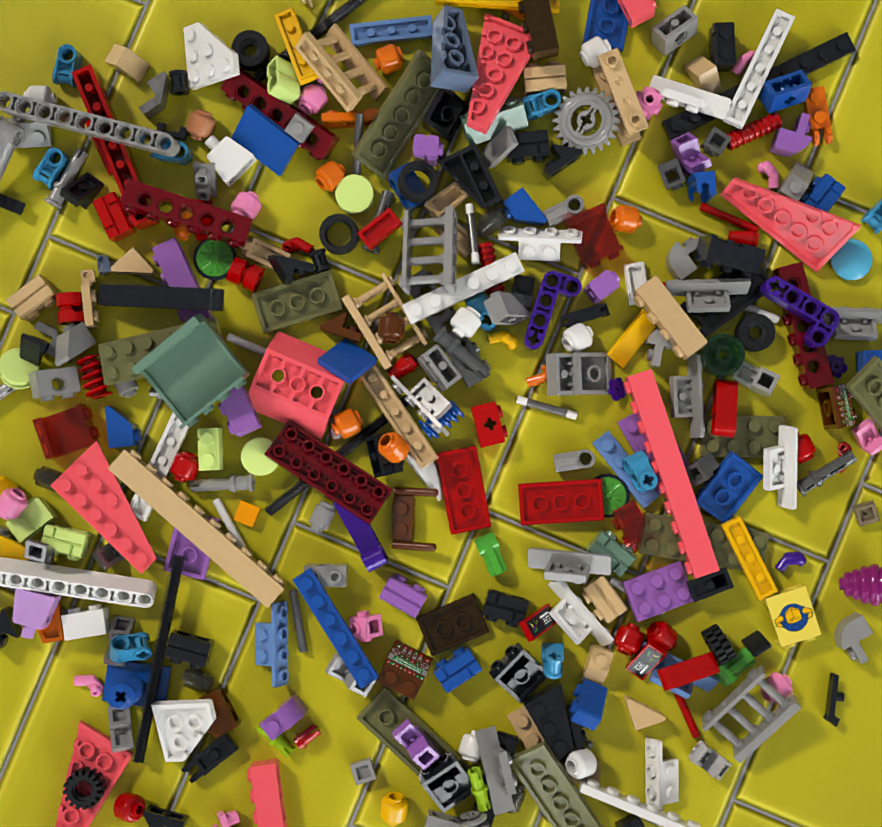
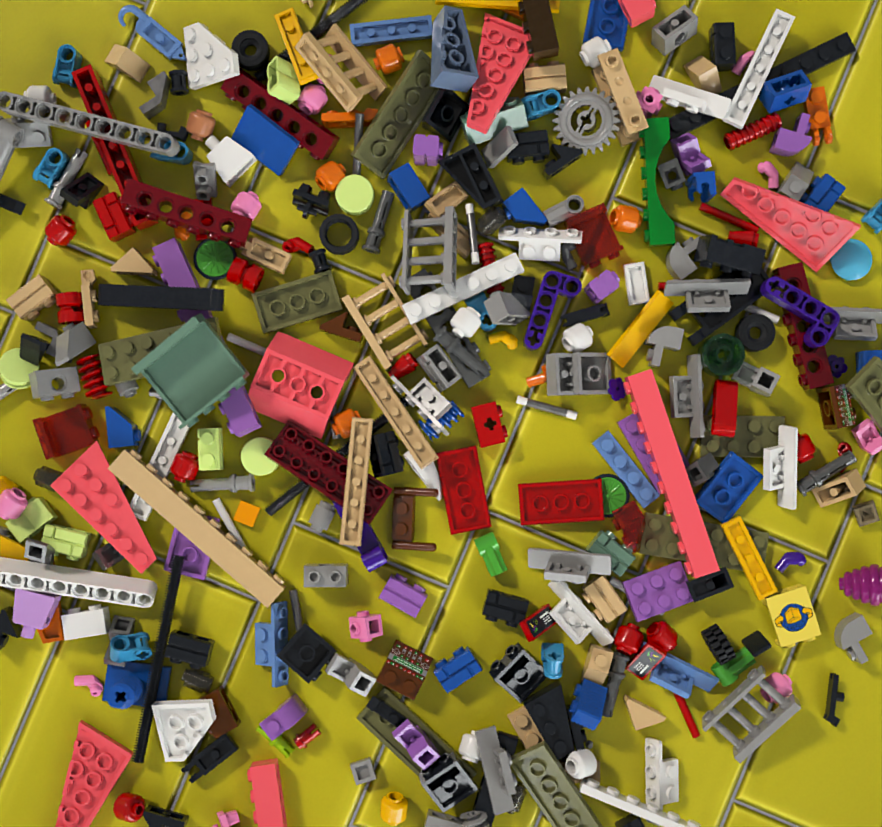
black tyre [63,767,106,810] -> none
sand blue tile [96,255,111,276] -> none
light grey slope [107,706,134,753] -> none
black slope [268,255,315,284] -> none
light grey plate [284,113,314,143] -> none
blue plate [292,568,379,689] -> none
blue tile [318,338,377,384] -> none
red tile [357,207,403,251] -> none
reddish brown head [378,312,406,344] -> none
orange head [378,432,410,463] -> none
black tyre [397,160,439,203] -> none
dark brown tile [416,593,489,656] -> none
lime pin [467,766,491,812] -> none
light grey piece [553,449,595,472] -> none
dark azure piece [622,450,658,493] -> none
tan brick [633,275,708,361] -> none
red beam [657,651,721,691] -> none
light grey brick [688,739,732,780] -> none
dark grey brick [700,126,732,158] -> none
none -> red head [45,215,77,246]
none -> medium blue plate [118,5,186,61]
none -> black plate [277,623,336,684]
none -> black hips [292,183,330,219]
none -> tan tile [339,417,373,546]
none -> black piece [366,696,408,727]
none -> dark grey arm [561,243,577,271]
none -> dark grey pin [602,652,630,718]
none -> green arch [638,117,675,247]
none -> tan slope [812,468,866,508]

